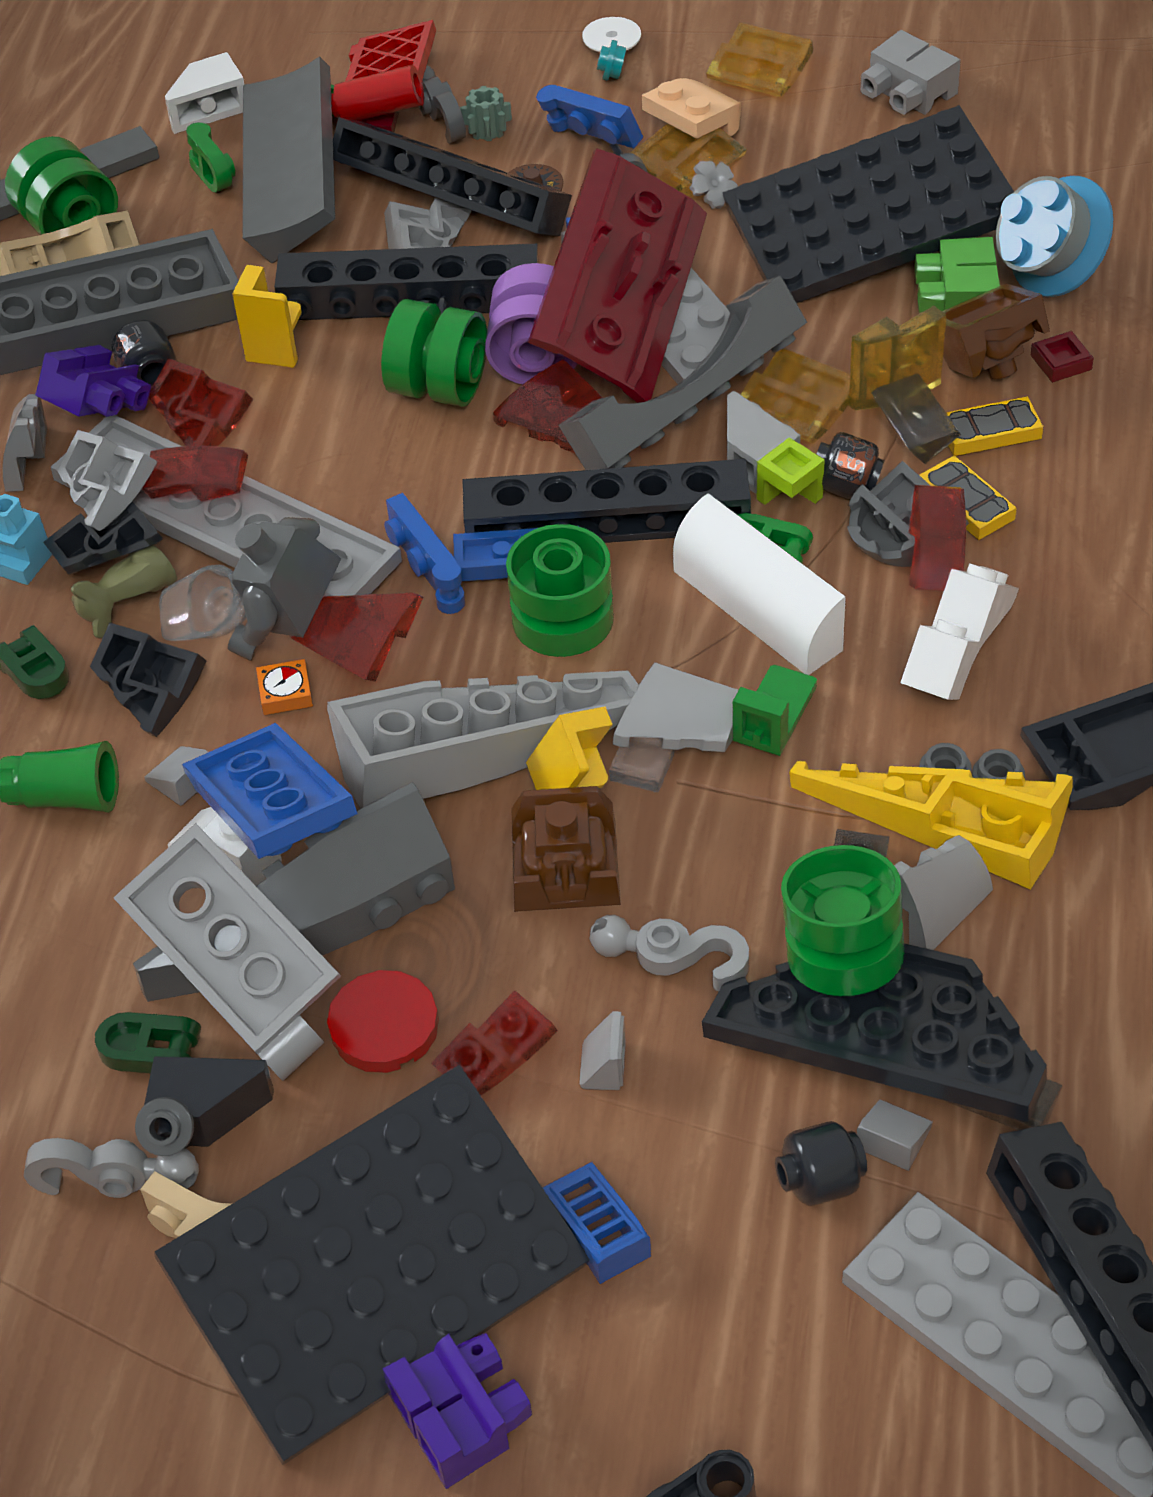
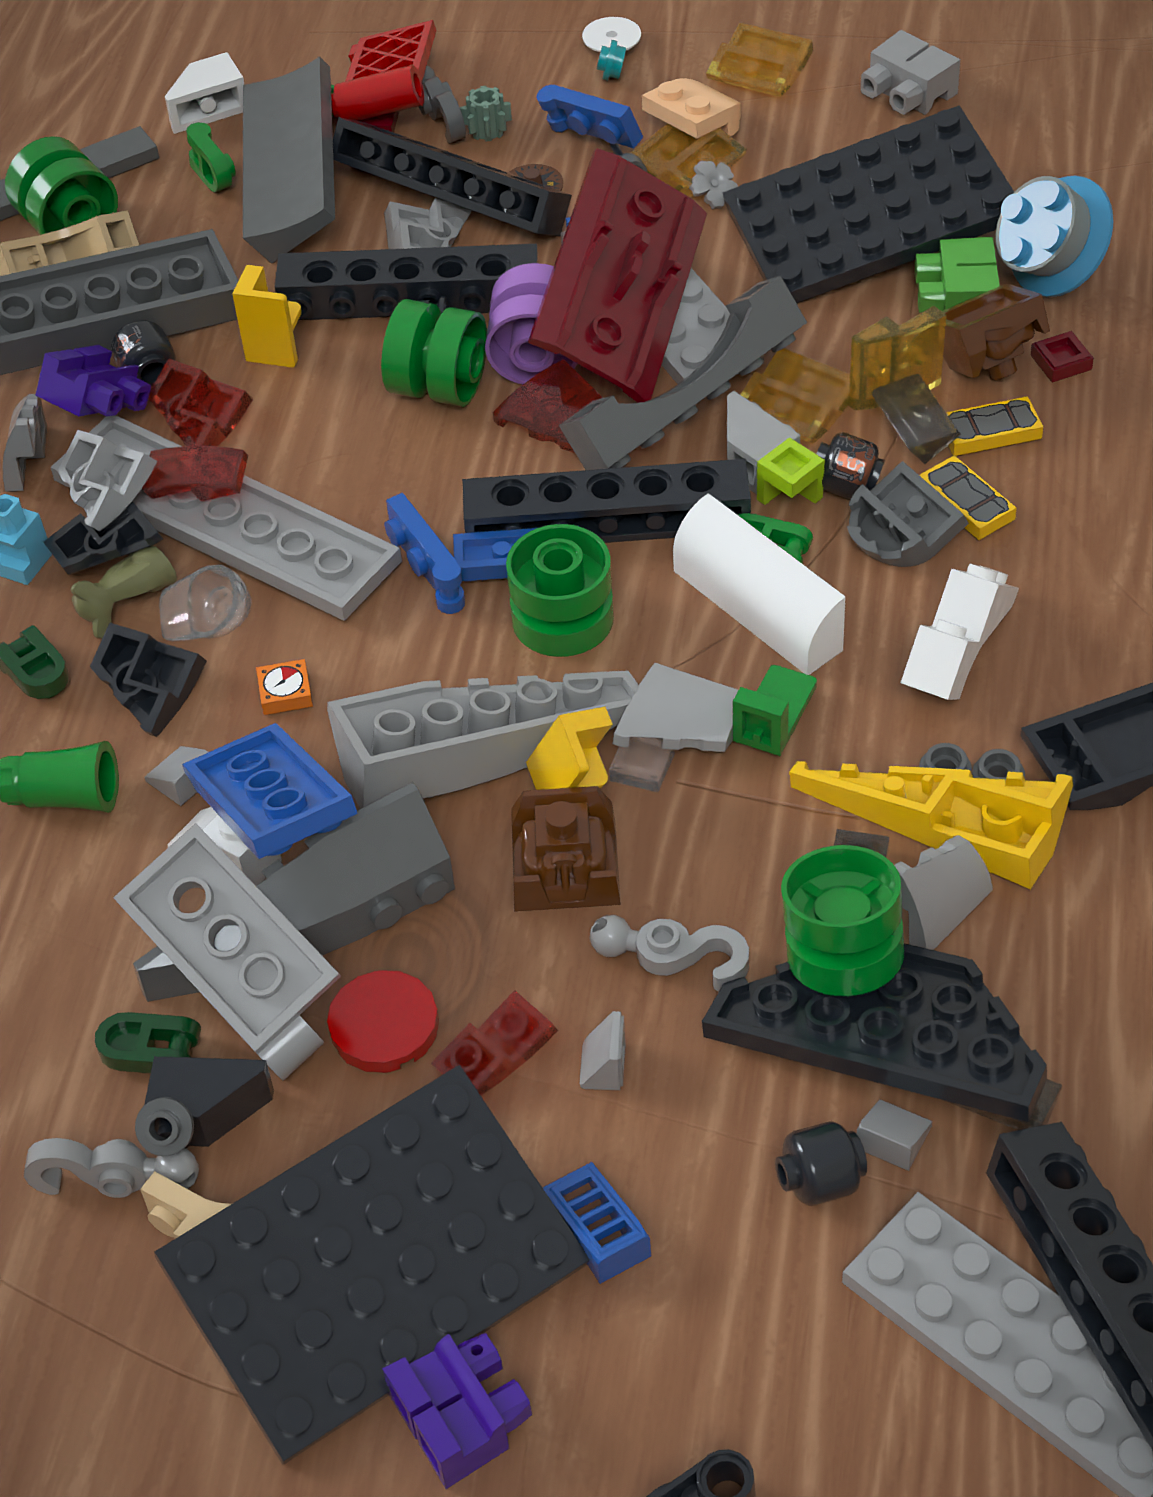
dark grey torso [228,517,341,661] -> none
clear red slope [291,593,424,681] -> none
clear red slope [908,485,966,591] -> none

